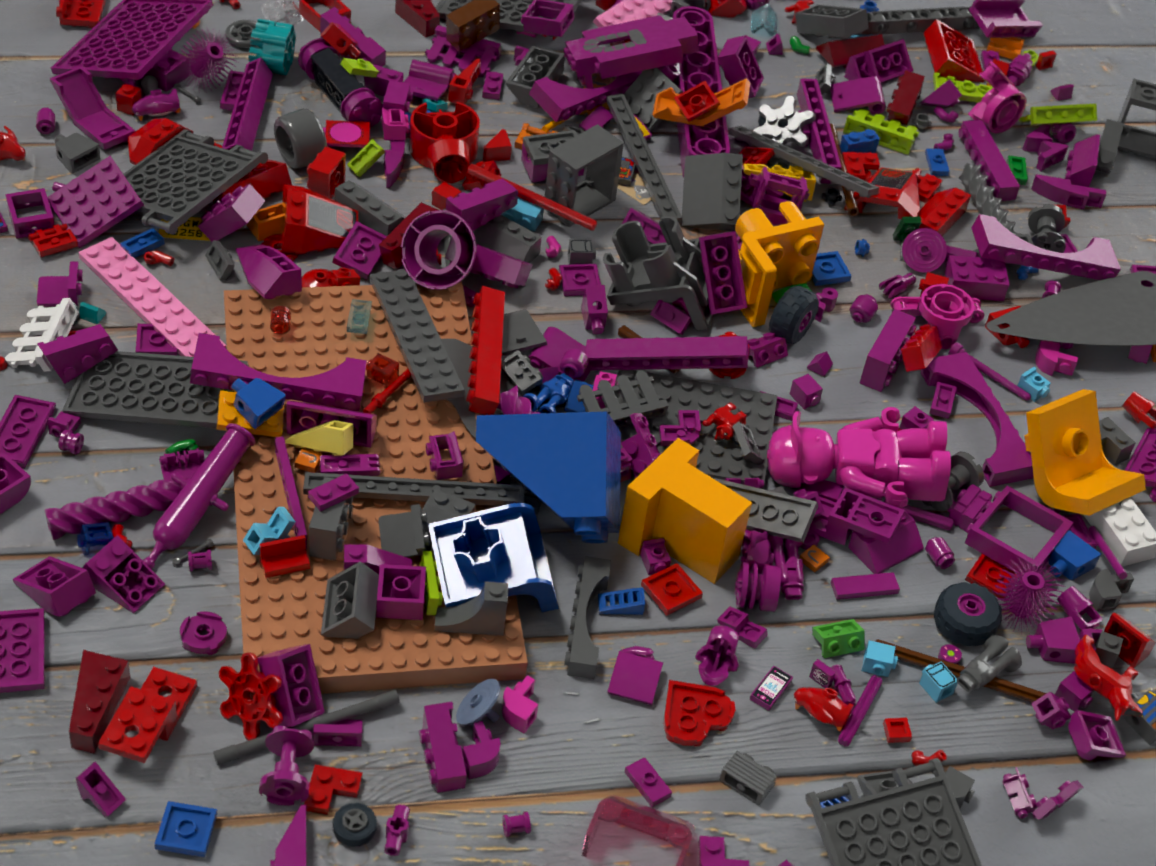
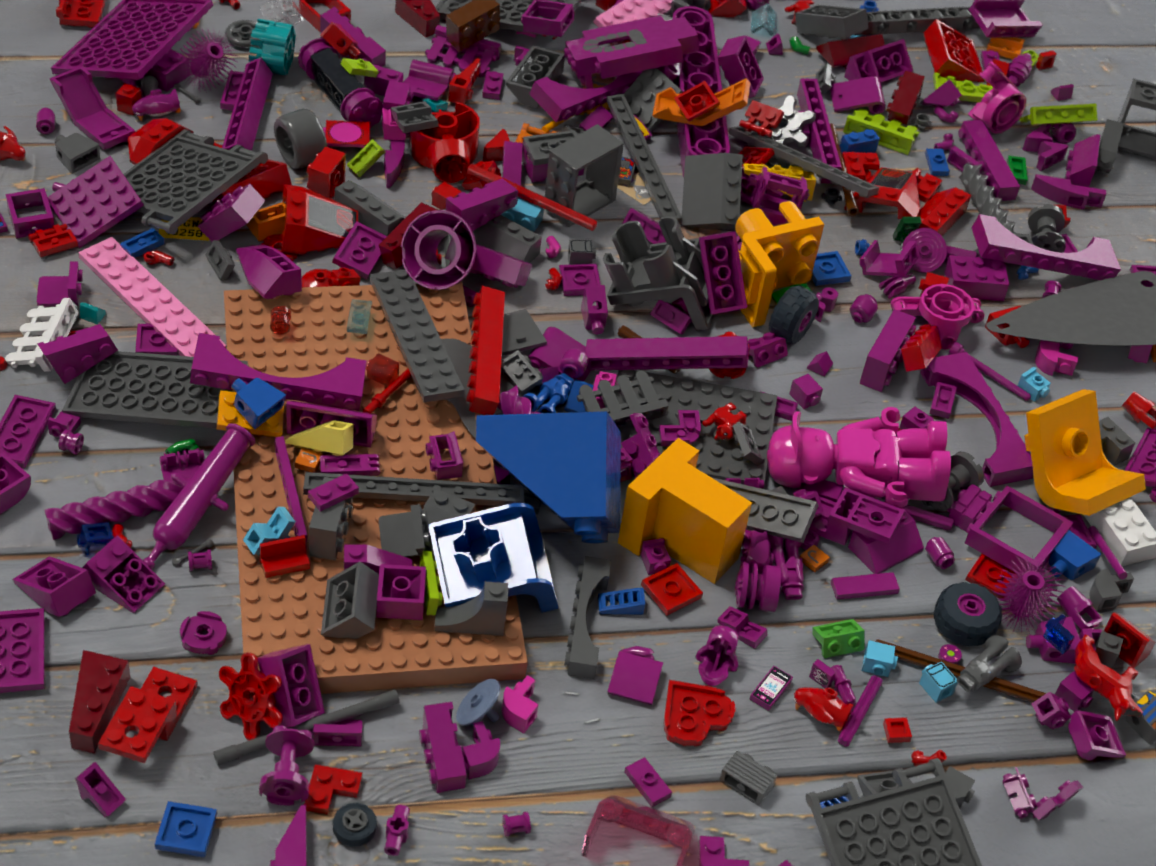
none -> dark grey slope [391,101,439,133]
none -> magenta tile [502,141,522,186]
none -> red plate [739,100,784,137]
none -> magenta panel [860,240,919,277]
none -> magenta tile [947,146,980,173]
none -> clear blue bracket [1043,614,1075,654]

